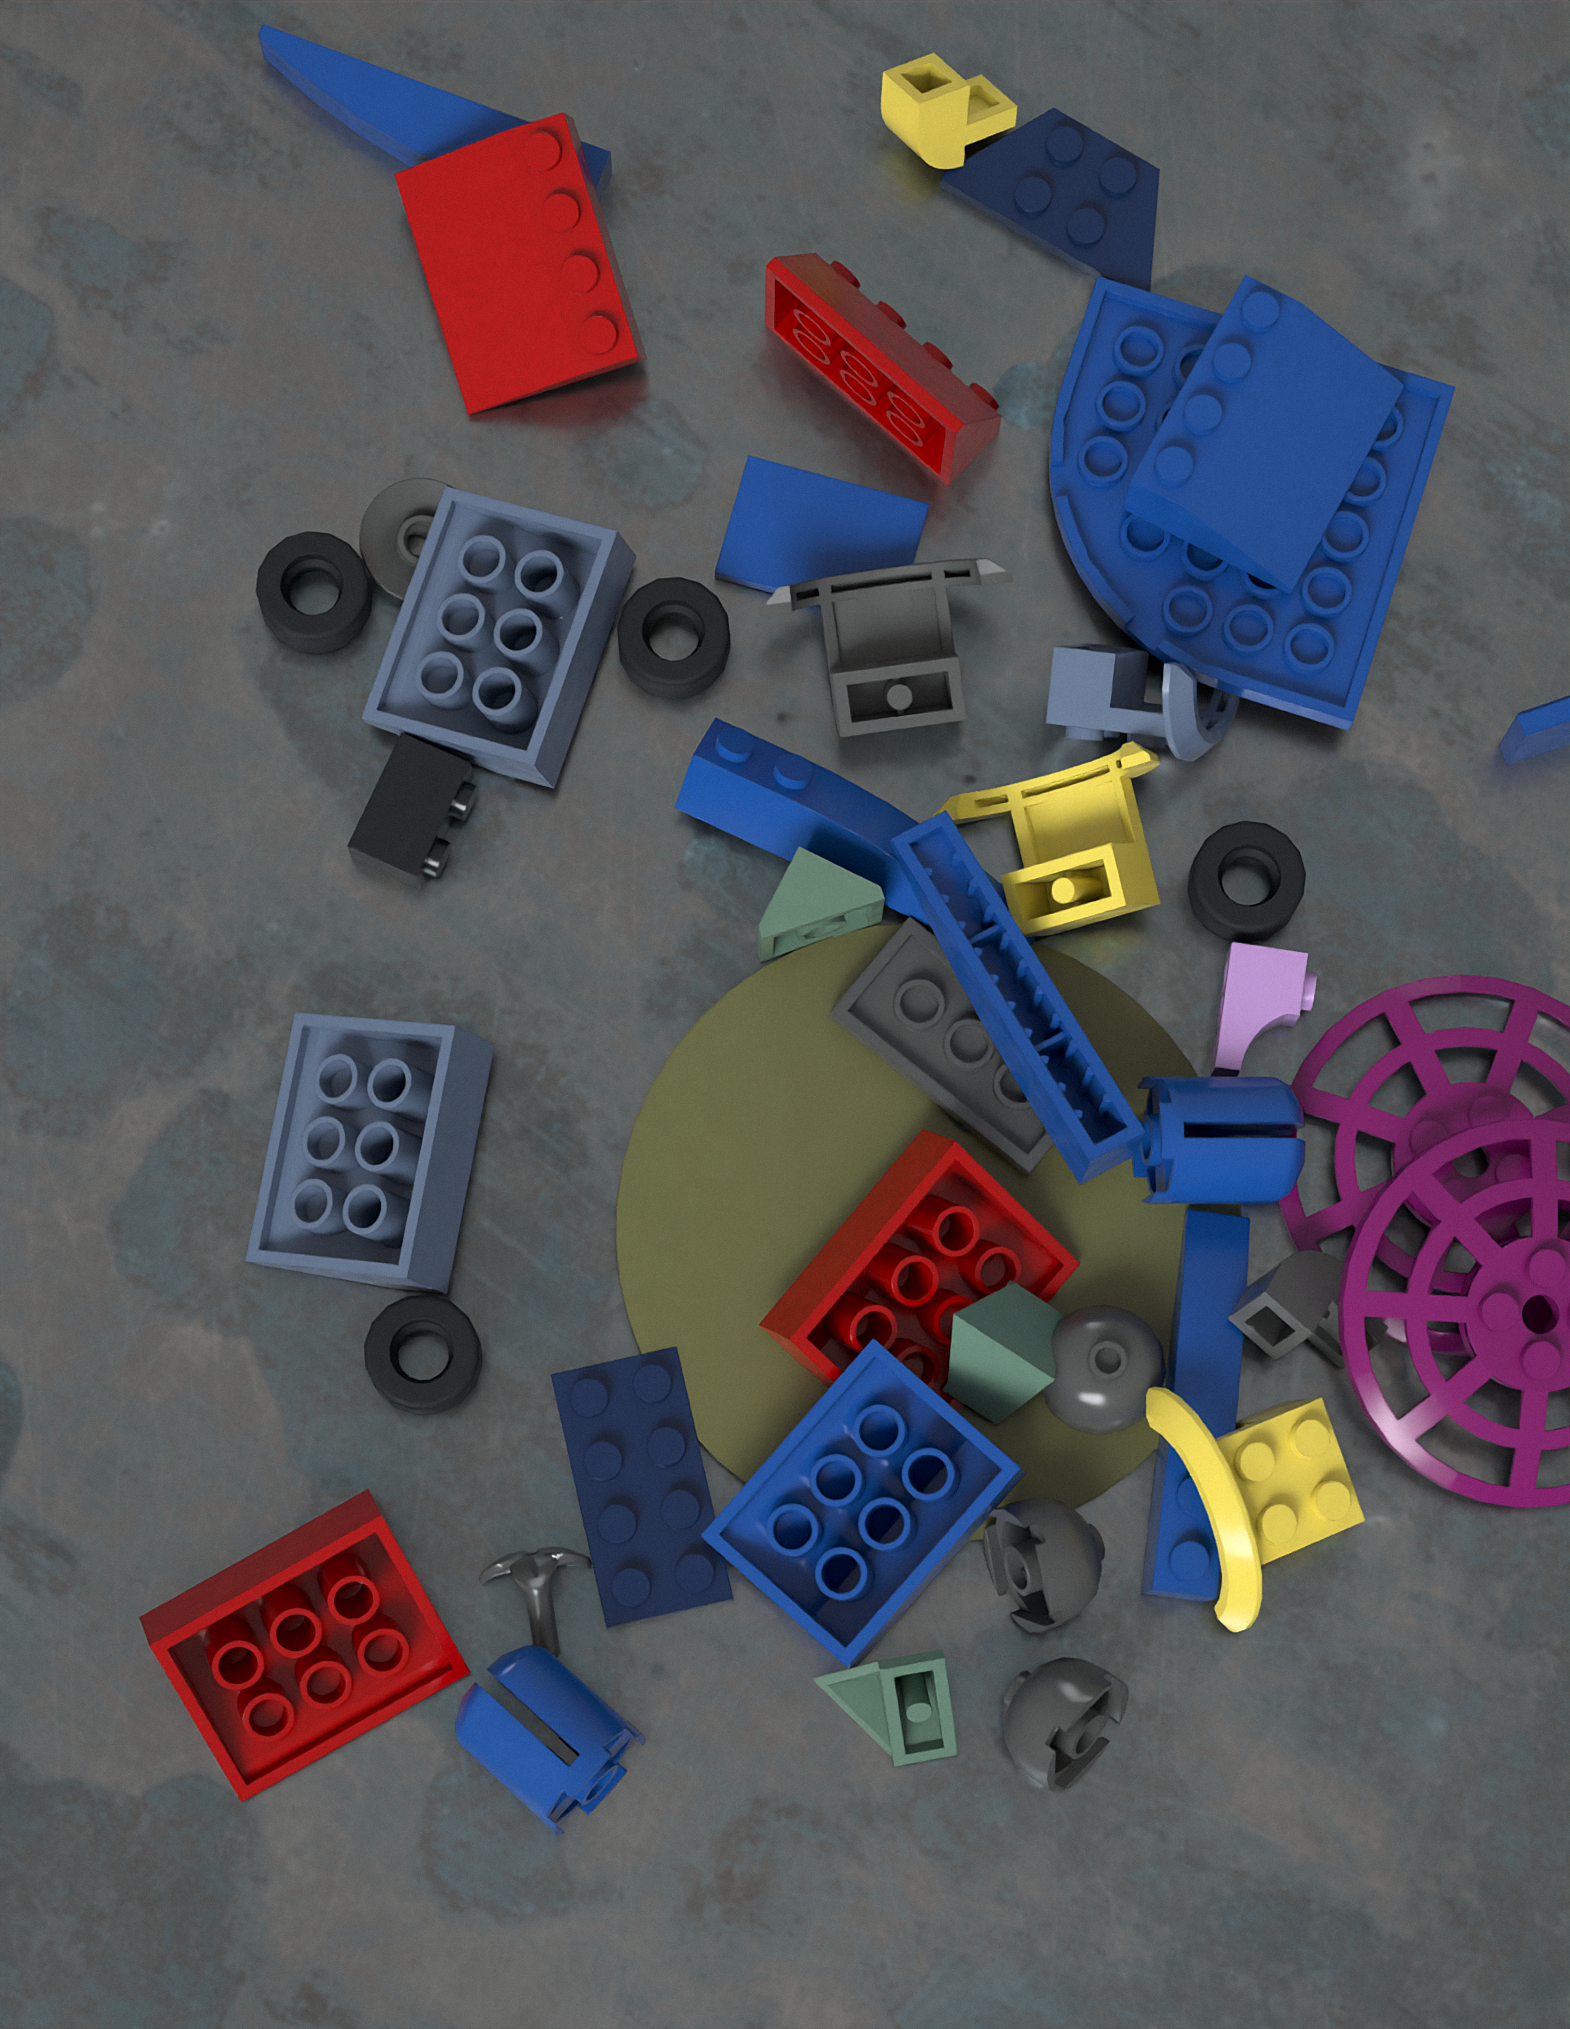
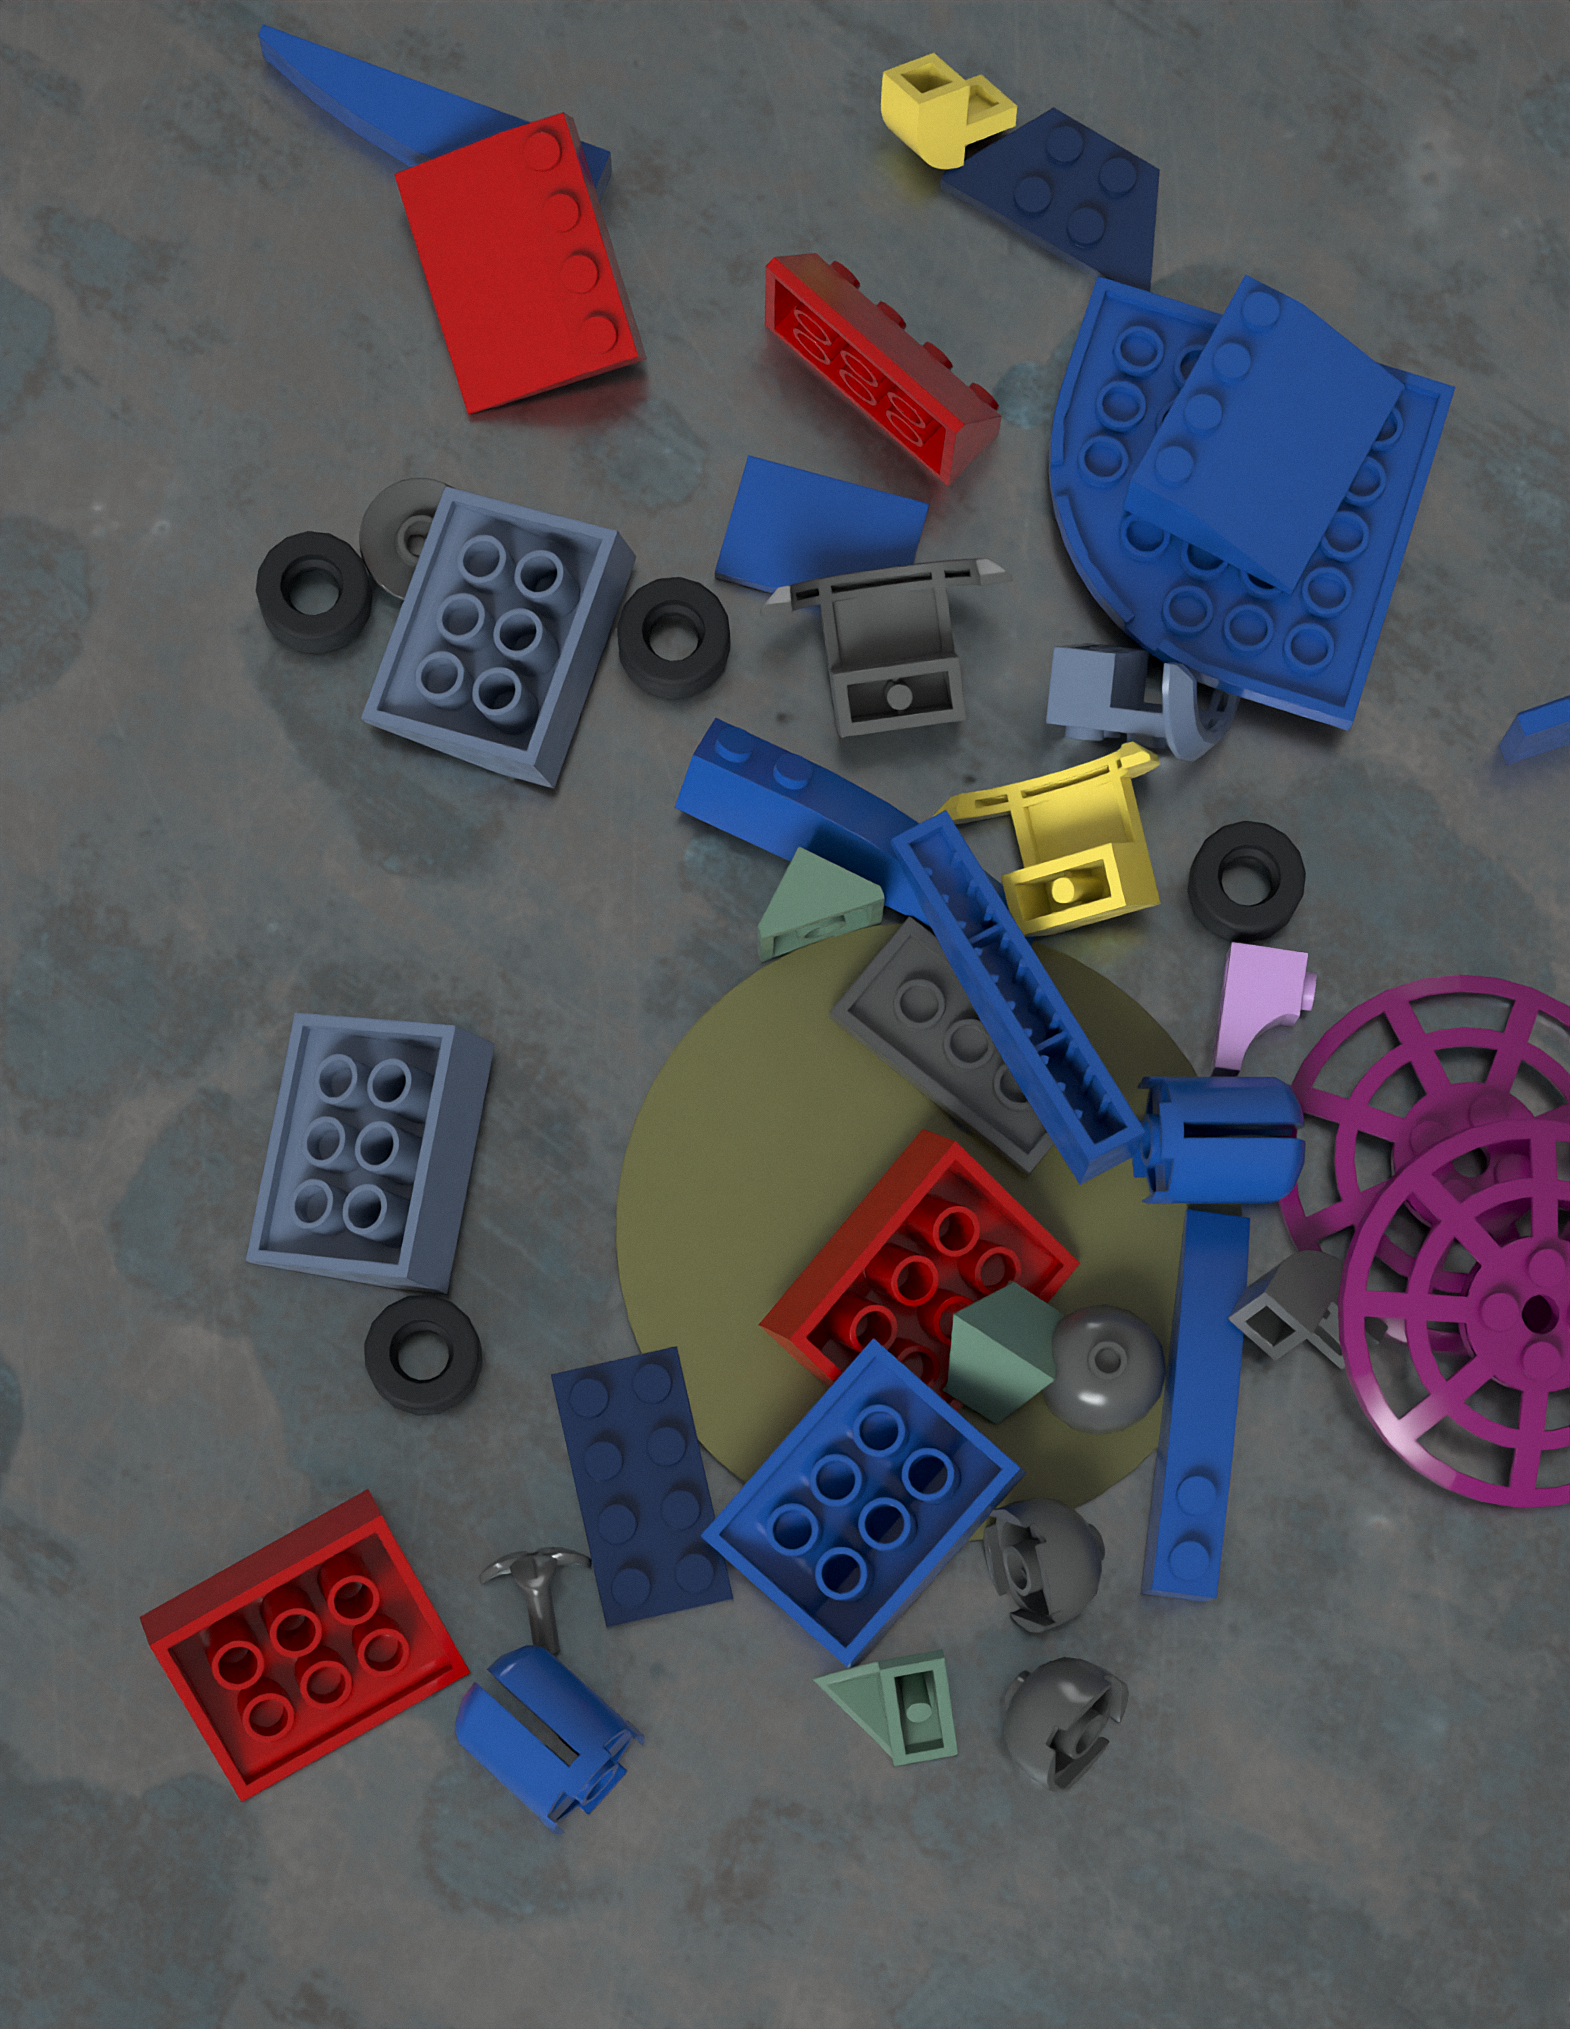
black brick [347,732,478,890] -> none
light yellow piece [1146,1387,1365,1633] -> none

